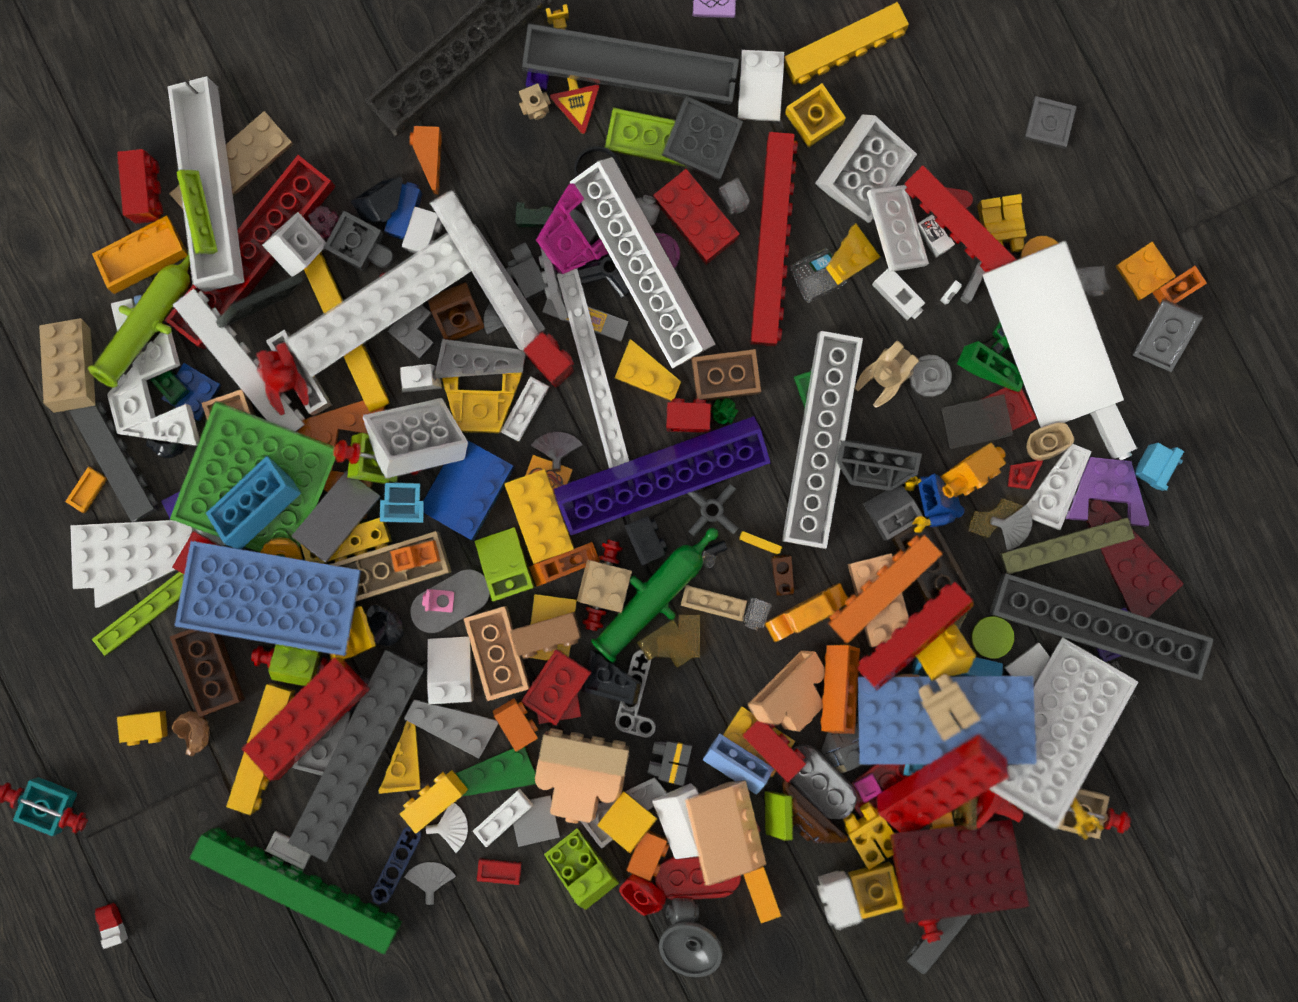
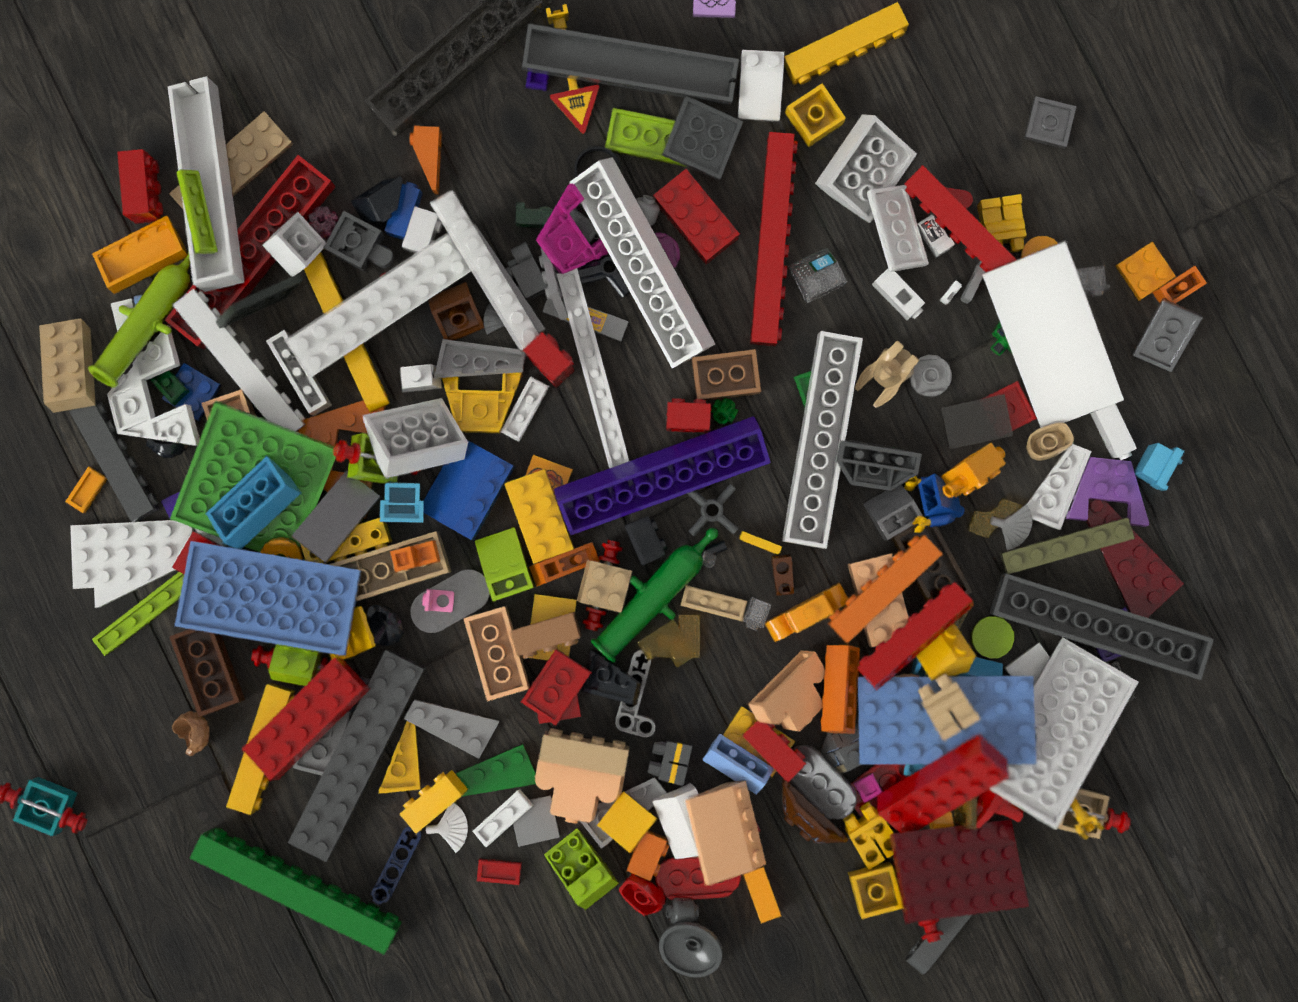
leg [95,903,128,949] -> none
yellow brick [117,711,168,746] -> none
red piece [256,342,309,416] -> none
white tile [265,831,311,870] -> none
flat silver plate [388,305,434,359] -> none
light grey hand [404,862,456,905] -> none
white slope [427,636,474,704] -> none
orange brick [493,698,538,751] -> none
tan brick [519,83,551,120] -> none
flat silver hand [531,432,582,472] -> none
yellow wing [615,339,681,401] -> none
clear brick [718,178,750,214] -> none
lime tile [765,791,793,840] -> none
white brick [817,870,862,929] -> none
yellow wing [826,223,880,285] -> none
green slope [957,341,1023,392] -> none
red piece [1007,461,1043,490] -> none

